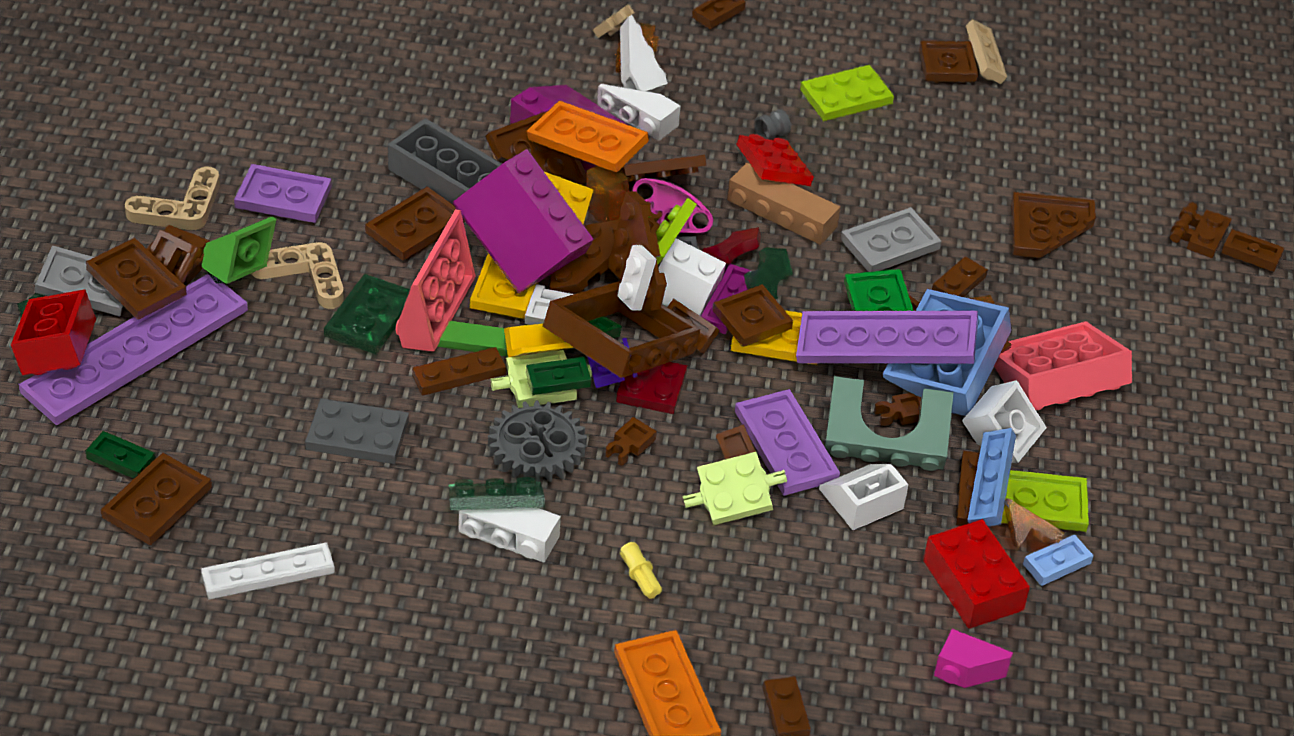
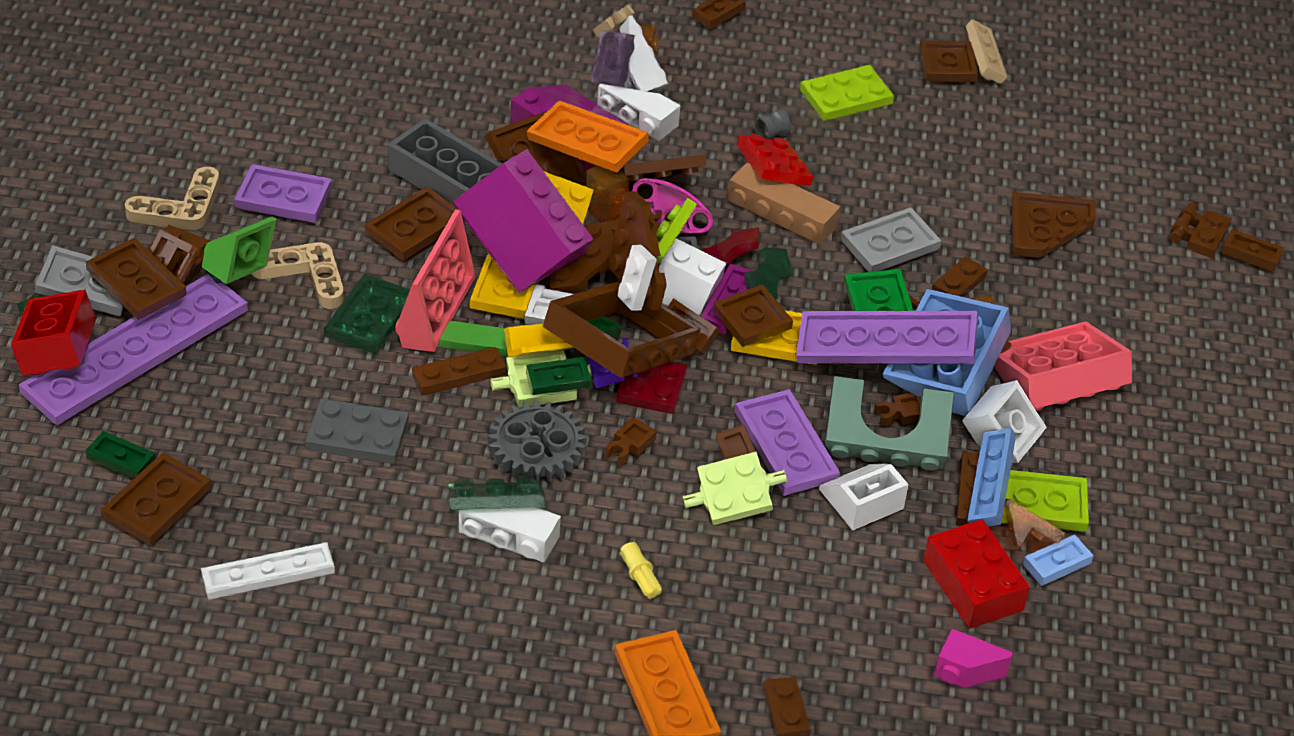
none -> clear purple plate [591,31,635,87]

